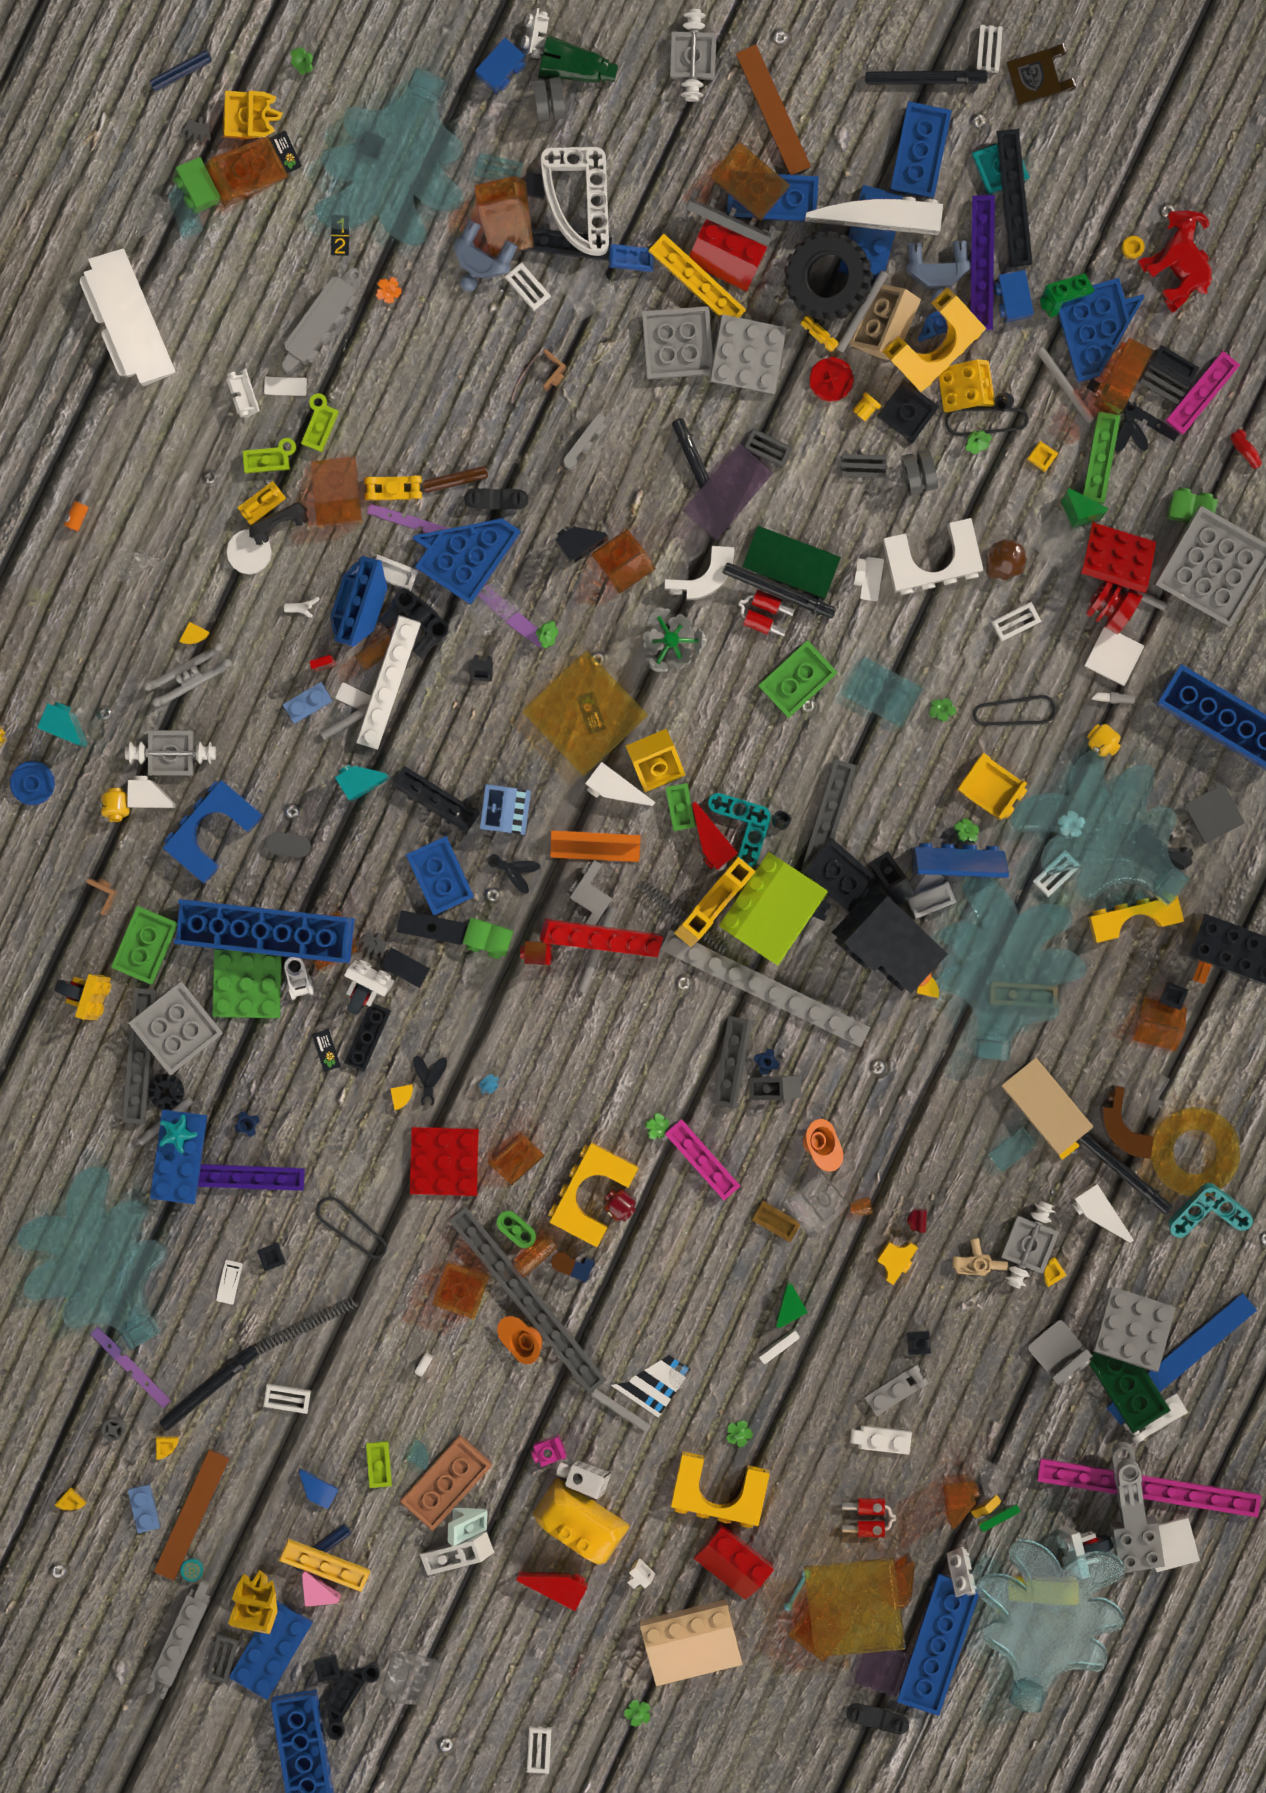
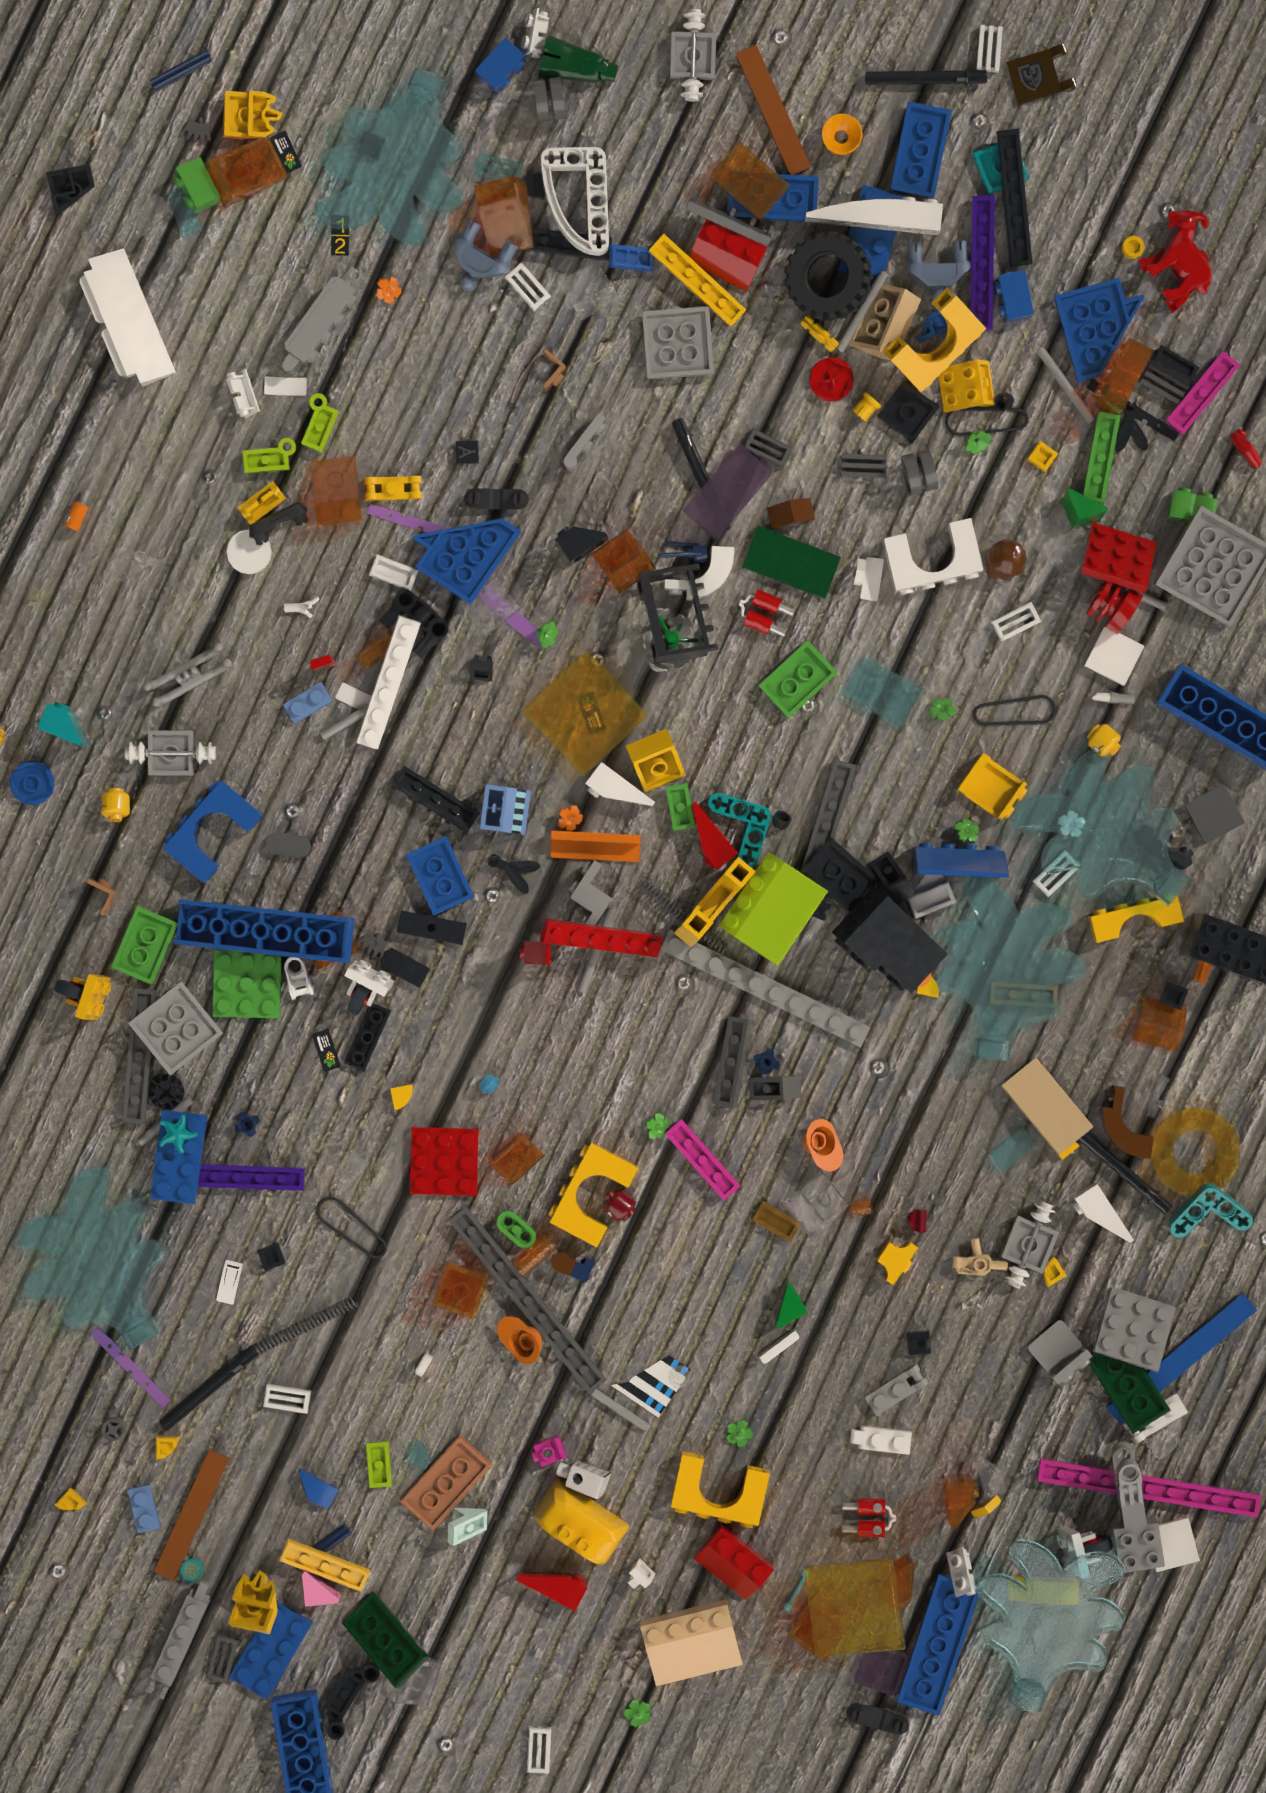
white slope [128,776,176,808] -> none
yellow tile [179,622,210,644] -> none
bright green plant [291,47,313,75] -> none
black plate [314,1654,341,1682] -> none
blue wedge [330,556,388,647] -> none
teal slope [335,765,391,802] -> none
black piece [413,1056,447,1106] -> none
white slope [420,1532,494,1575] -> none
reddish brown axle [422,466,488,493] -> none
bright green brick [463,917,514,959] -> none
light grey plate [709,314,787,395] -> none
black axle [722,563,836,618] -> none
green tile [978,1504,1020,1532] -> none
green bracket [1039,273,1094,318] -> none
none -> black slope [46,163,95,216]
none -> dark green tile [342,1591,429,1689]
none -> black tile [456,440,479,465]
none -> orange plant [557,805,583,831]
none -> black hinge [636,564,718,664]
none -> dark blue plant [658,541,707,568]
none -> reddish brown slope [767,498,815,530]
none -> light orange piece [822,114,863,155]

